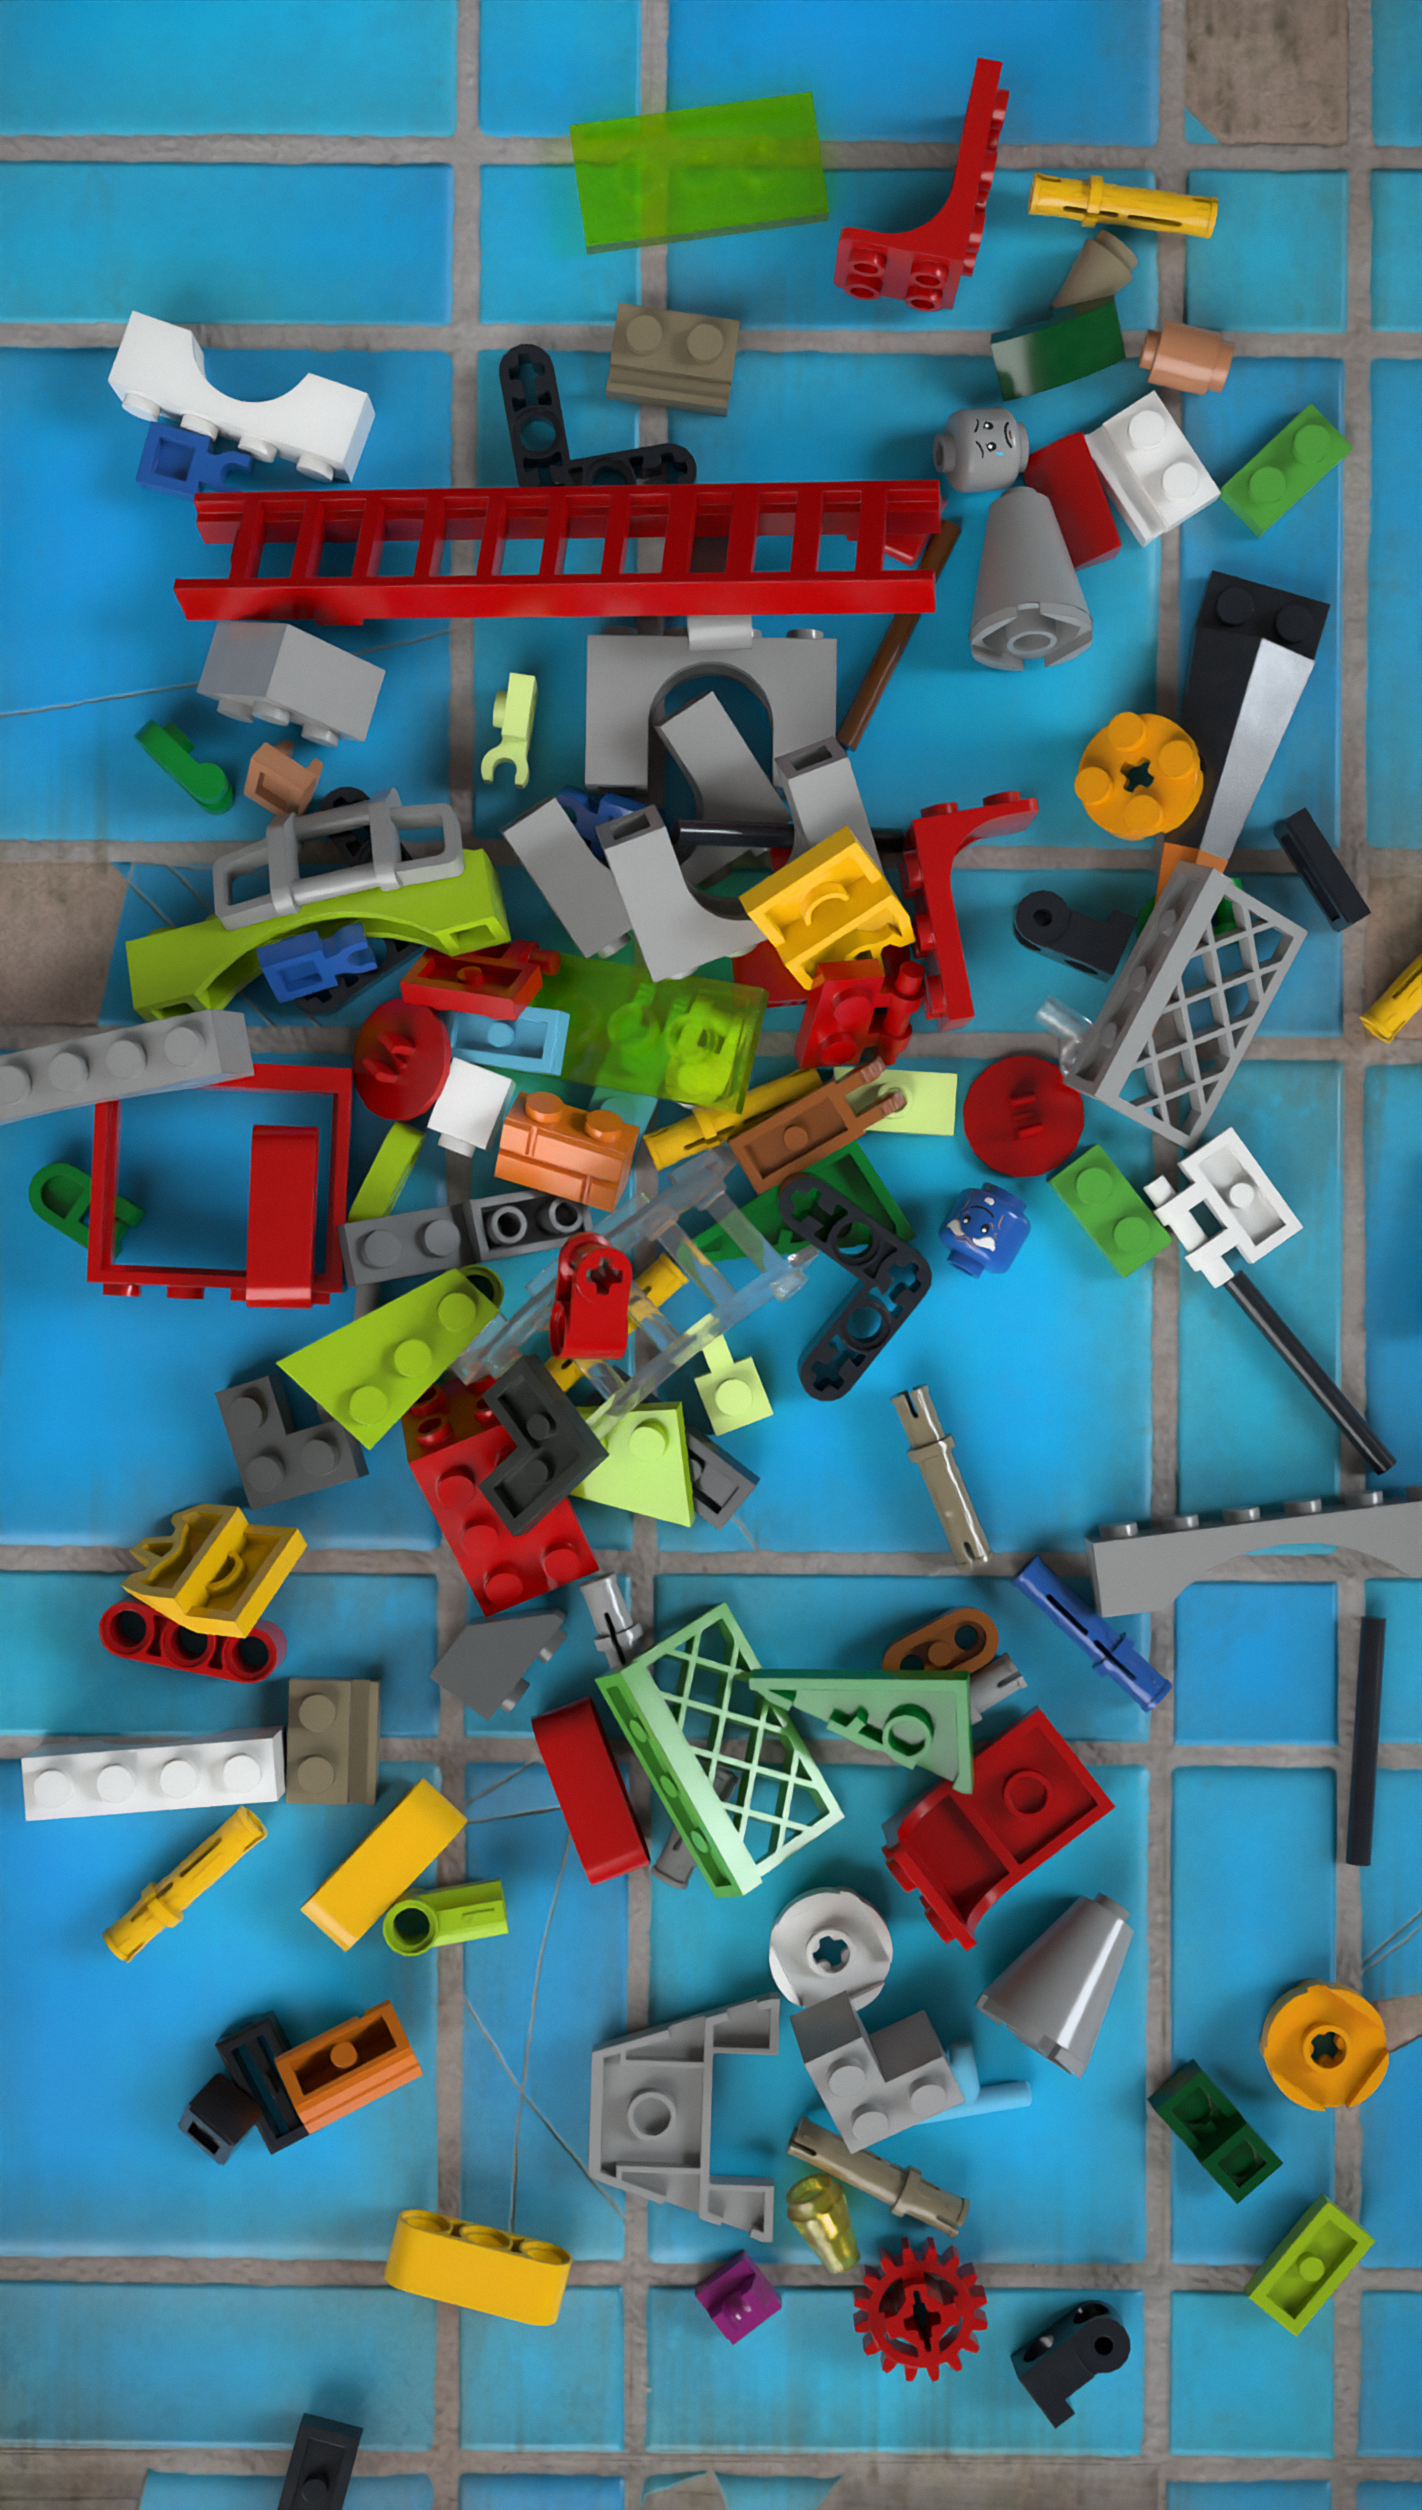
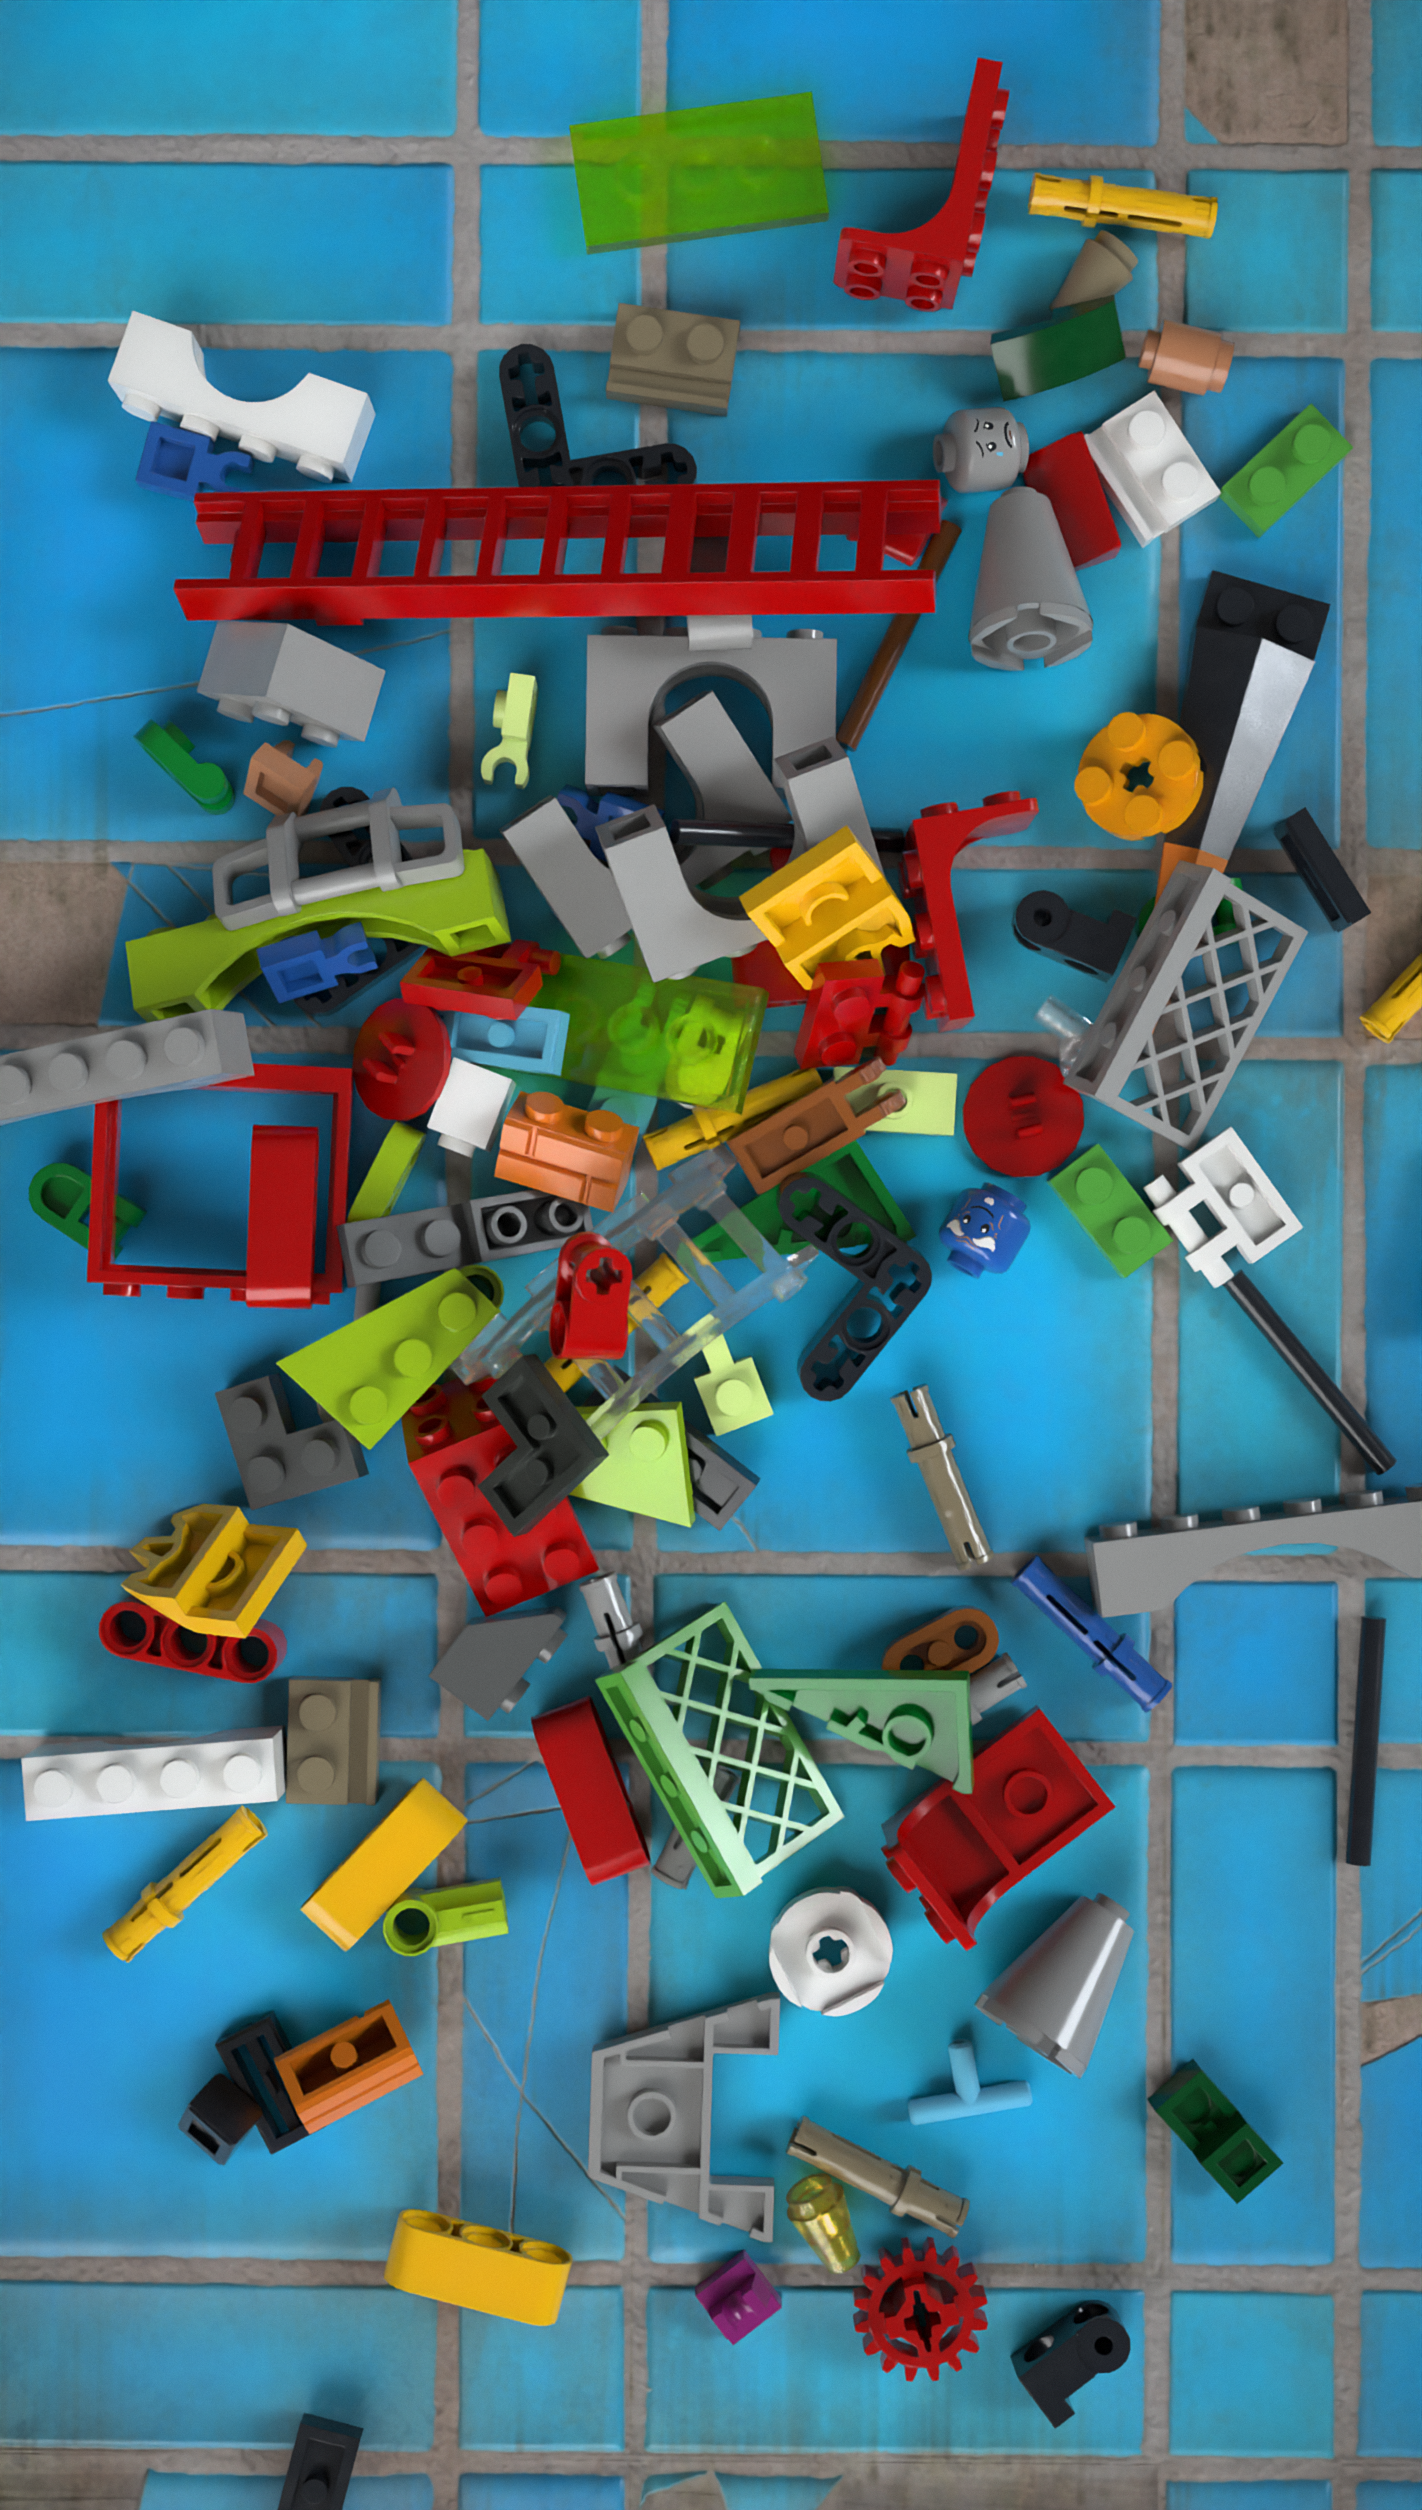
light grey brick [789,1990,965,2154] -> none
lime plate [1244,2193,1375,2337] -> none
light orange plate [1259,1978,1389,2111] -> none

